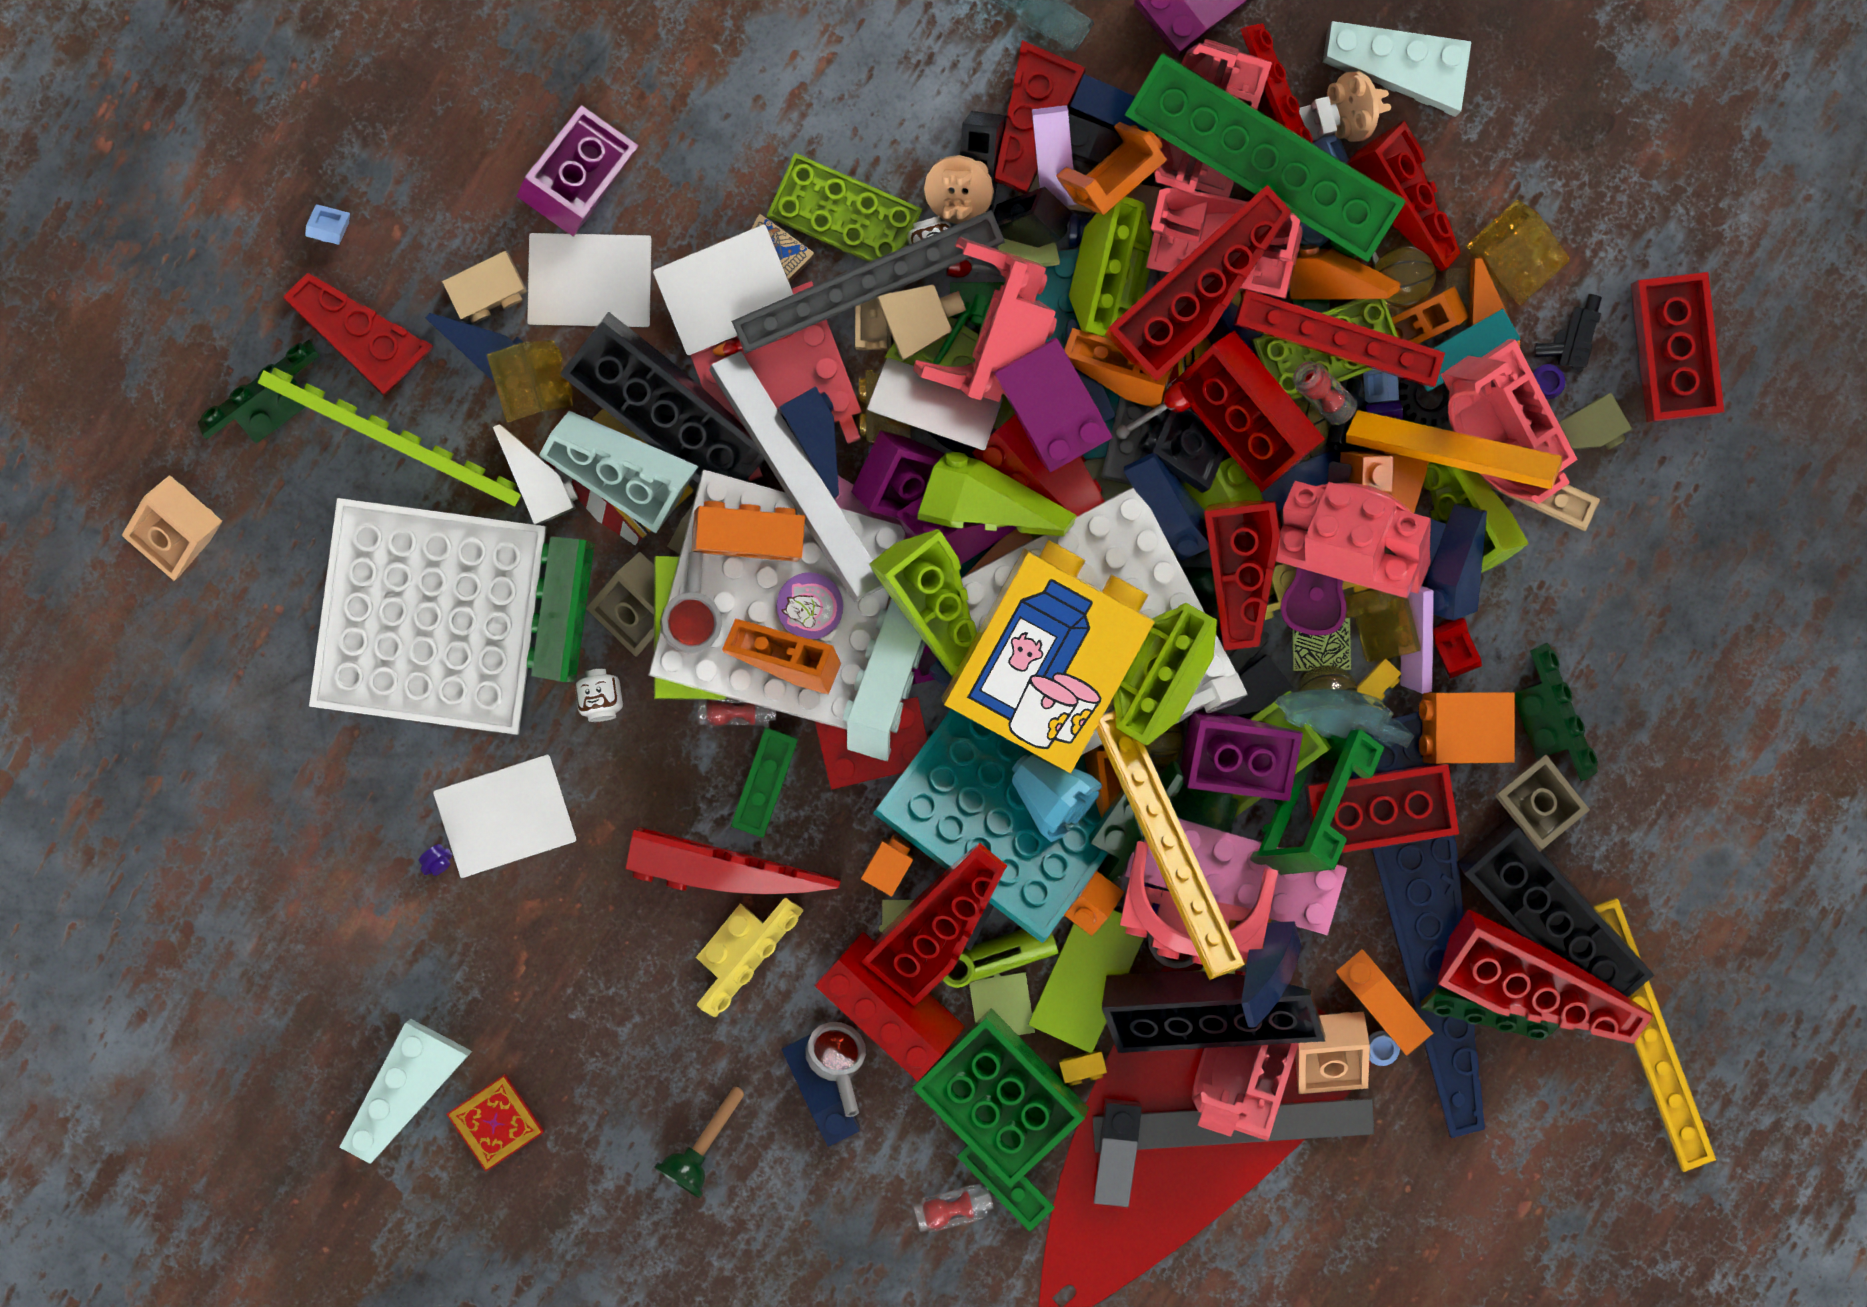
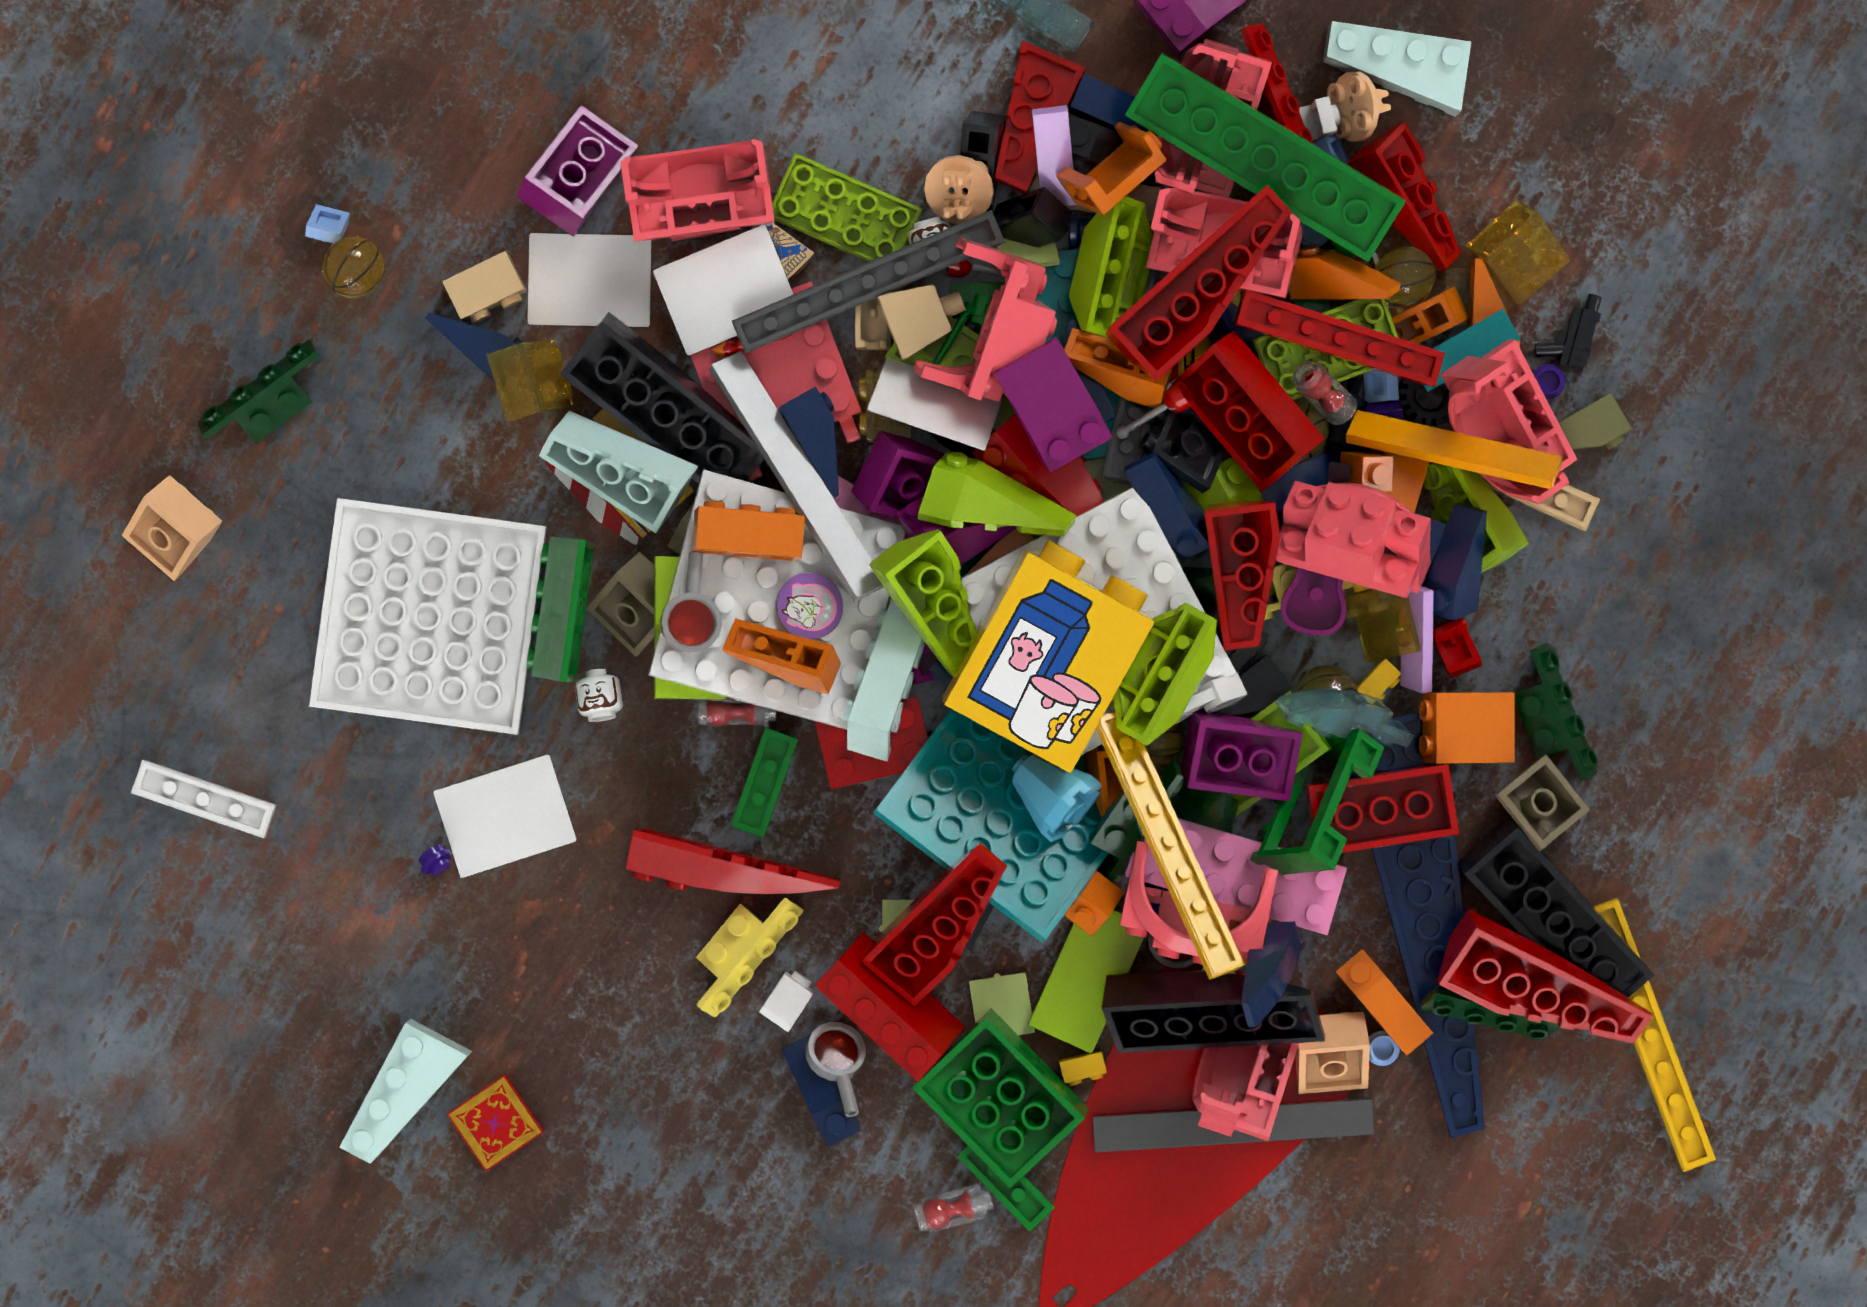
lime plate [258,367,521,507] -> none
red wing [283,273,434,397] -> none
white slope [493,424,578,525] -> none
piece [654,1087,744,1198] -> none
orange brick [861,835,914,897] -> none
lime piece [943,929,1059,988] -> none
slope [1093,1098,1142,1207] -> none
yellowish green piece [1292,609,1351,674] -> none
red brick [1631,272,1724,423] -> none
none -> white tile [131,760,276,838]
none -> clear yellow piece [322,236,385,299]
none -> coral piece [620,139,775,242]
none -> white slope [759,971,814,1032]

